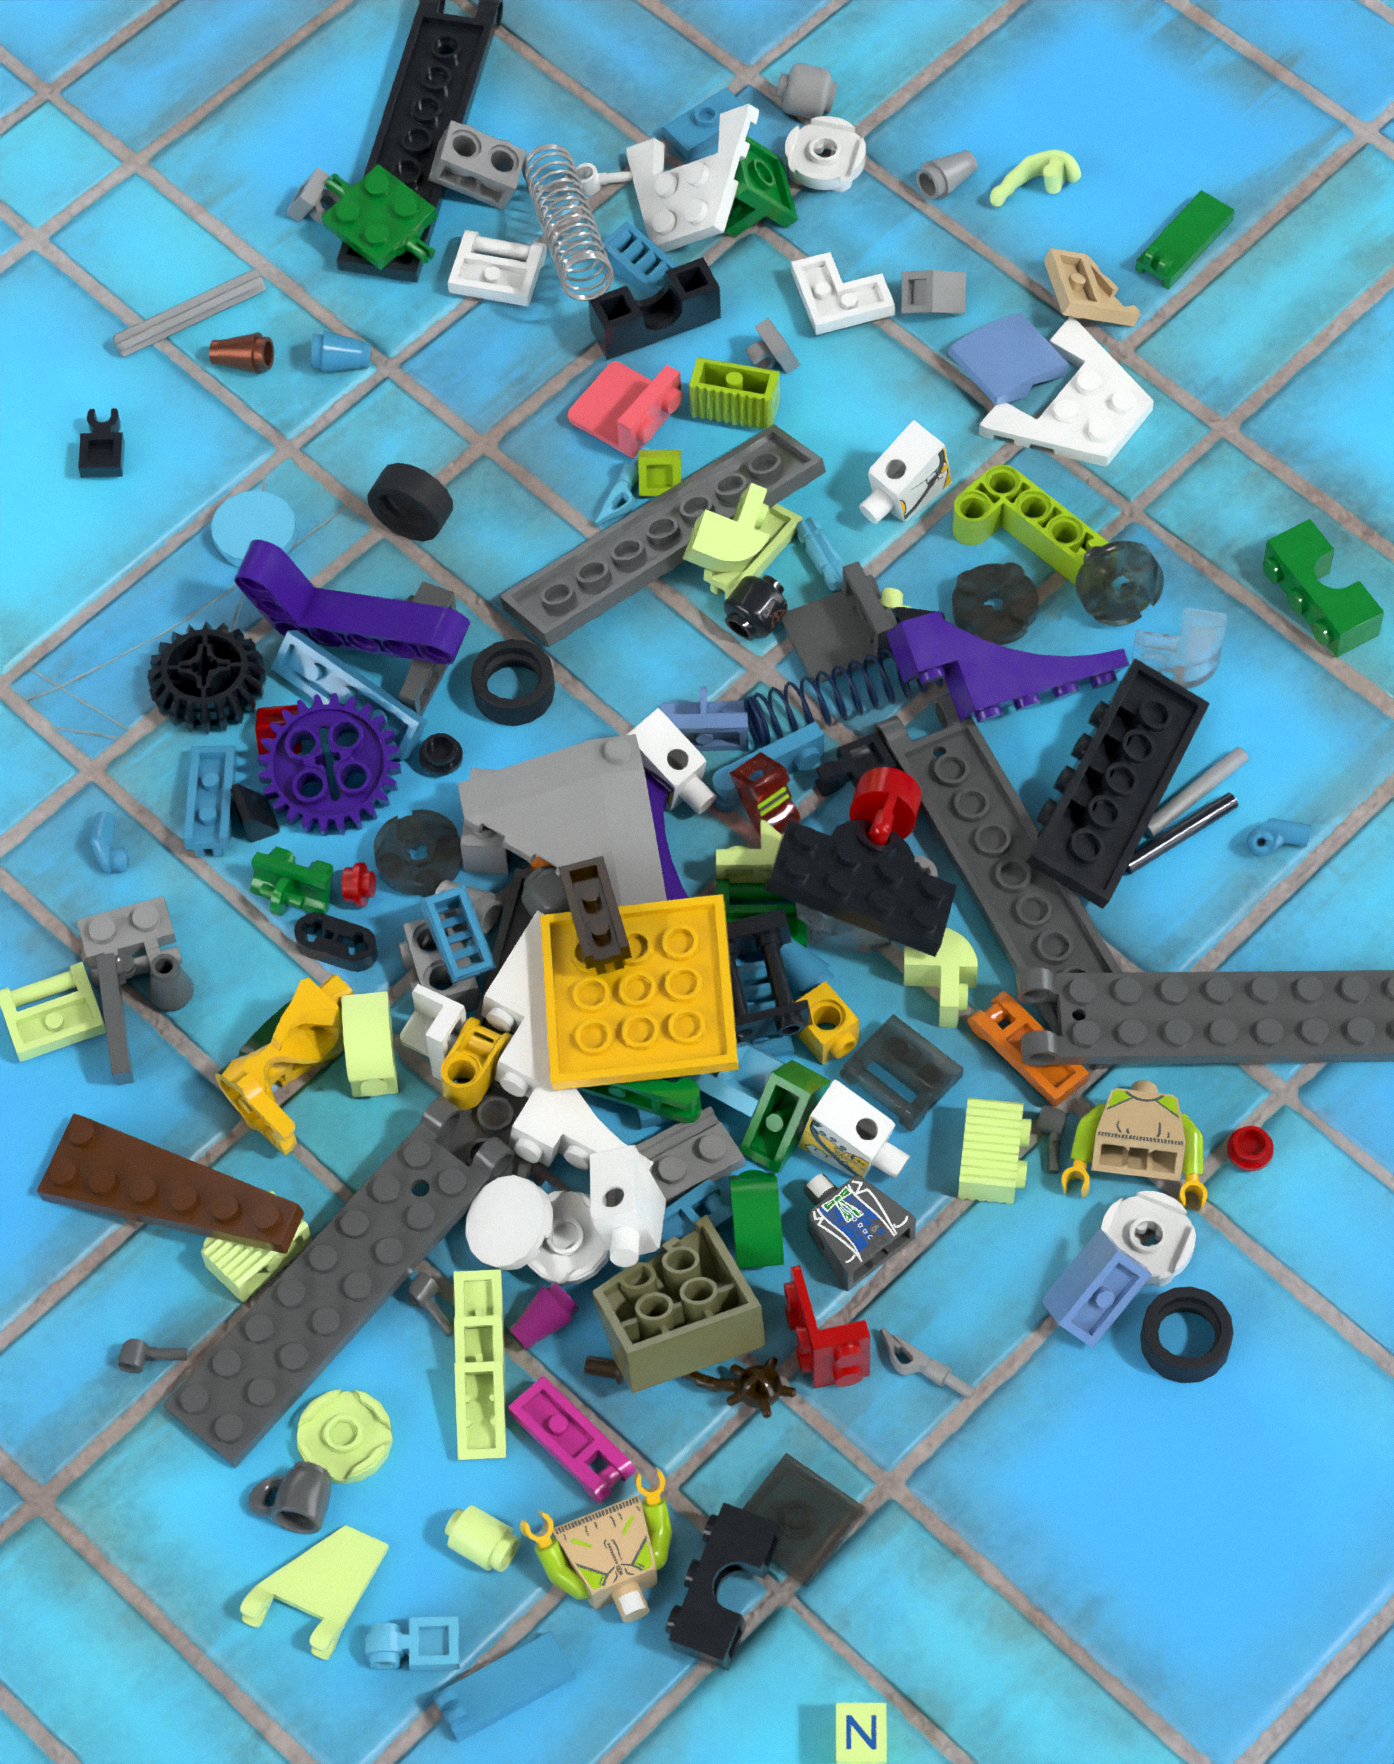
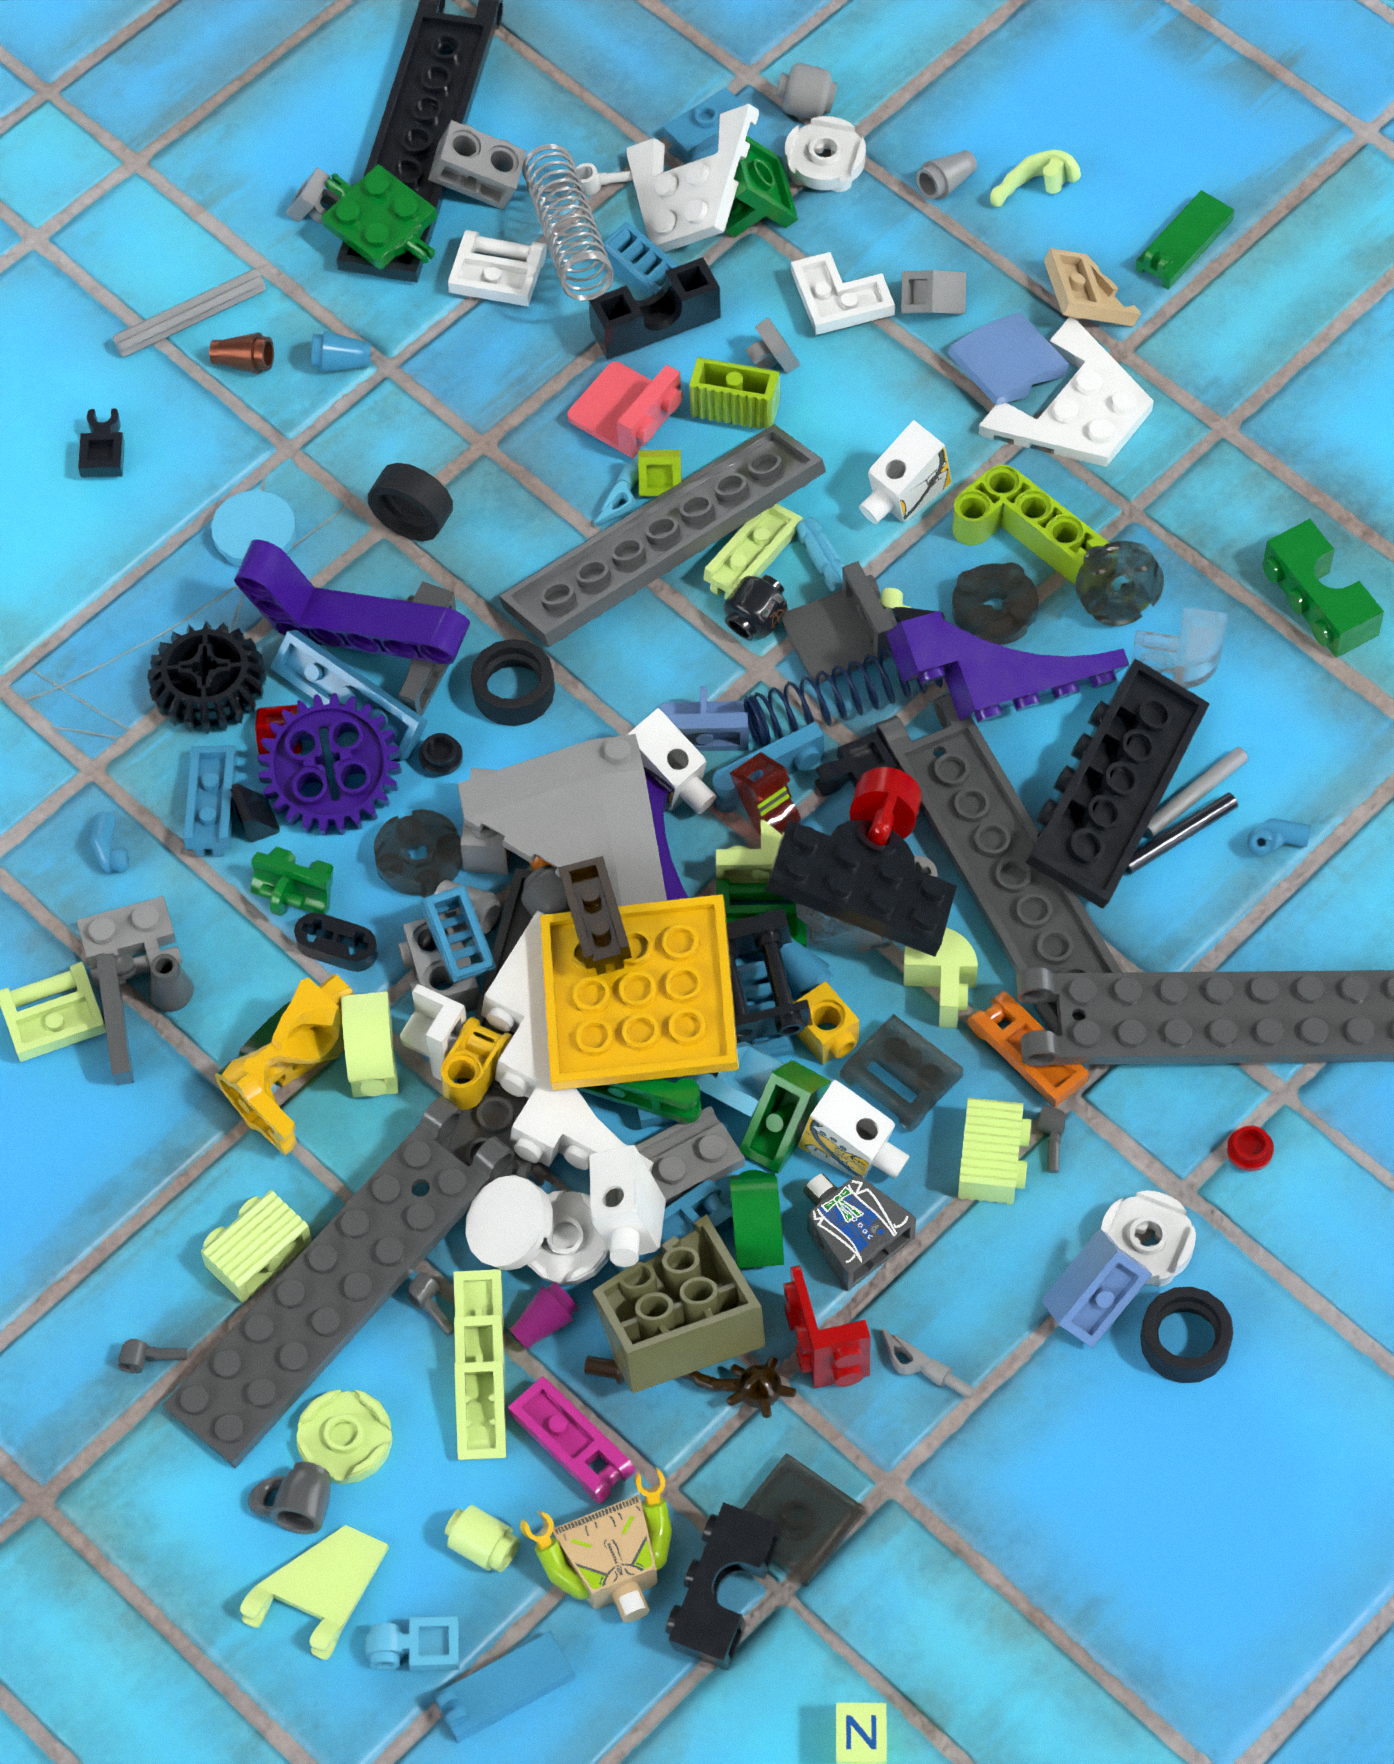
reddish brown wing [37,1113,304,1254] -> none
red plate [342,862,376,907] -> none
yellowish green brick [683,483,770,572] -> none
tan torso [1062,1080,1208,1211] -> none

